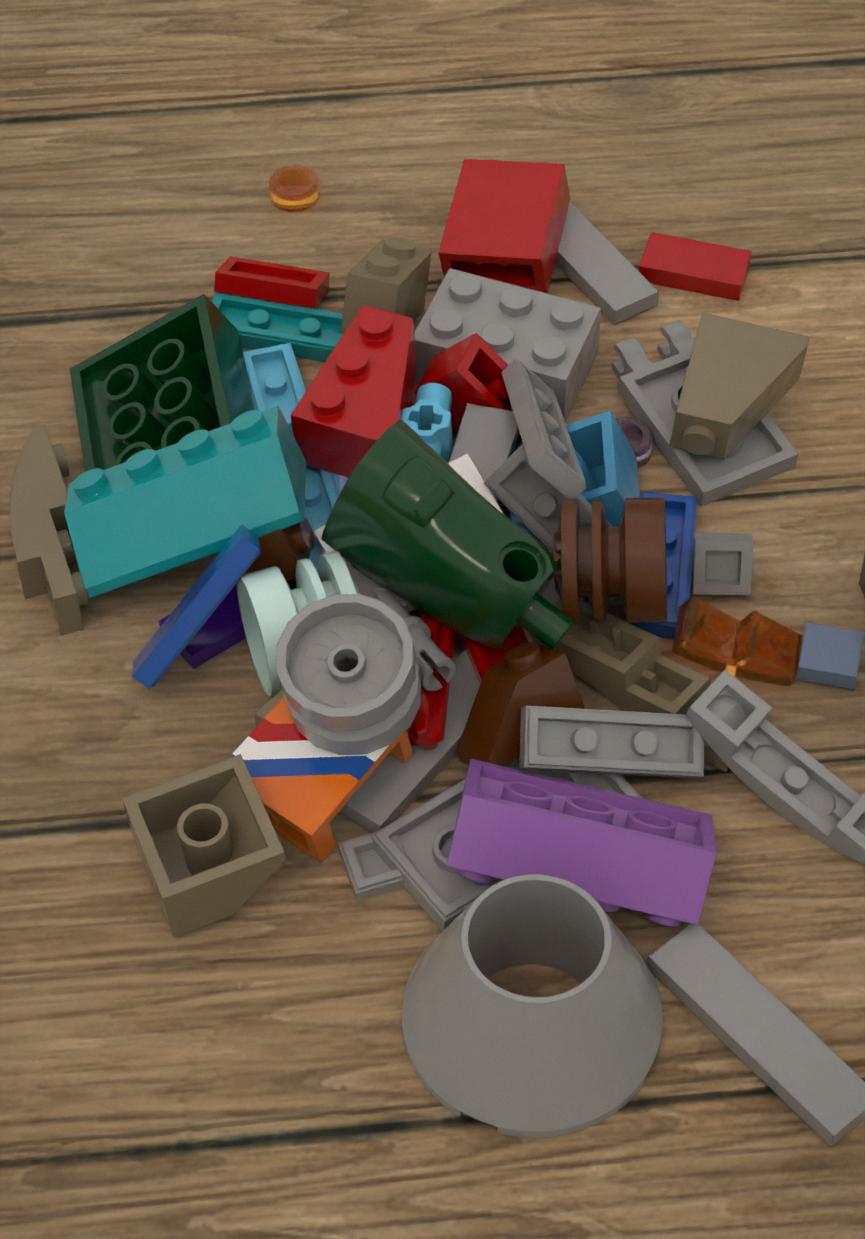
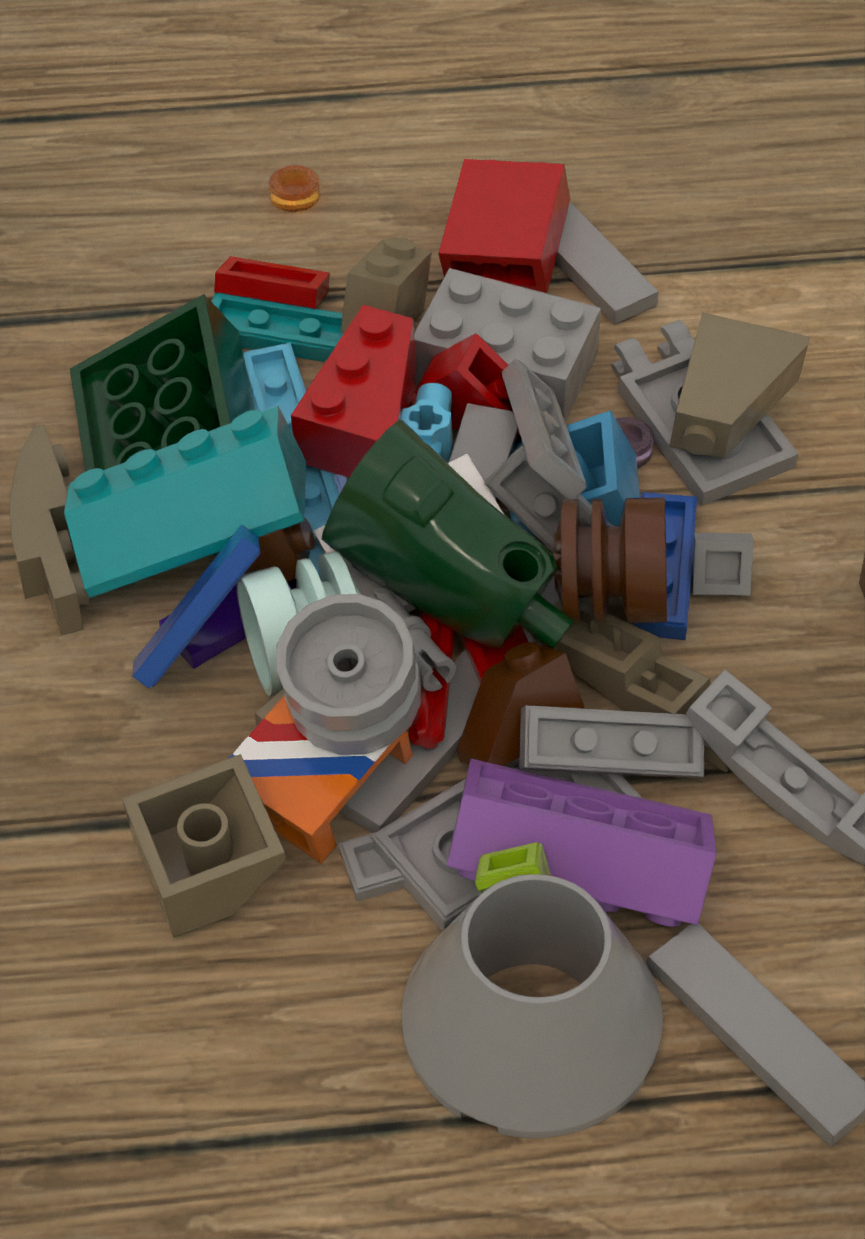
red tile [639,232,752,301] -> none
clear orange slope [672,596,802,686] -> none
sand blue tile [796,622,865,690] -> none
none -> lime slope [475,842,551,894]

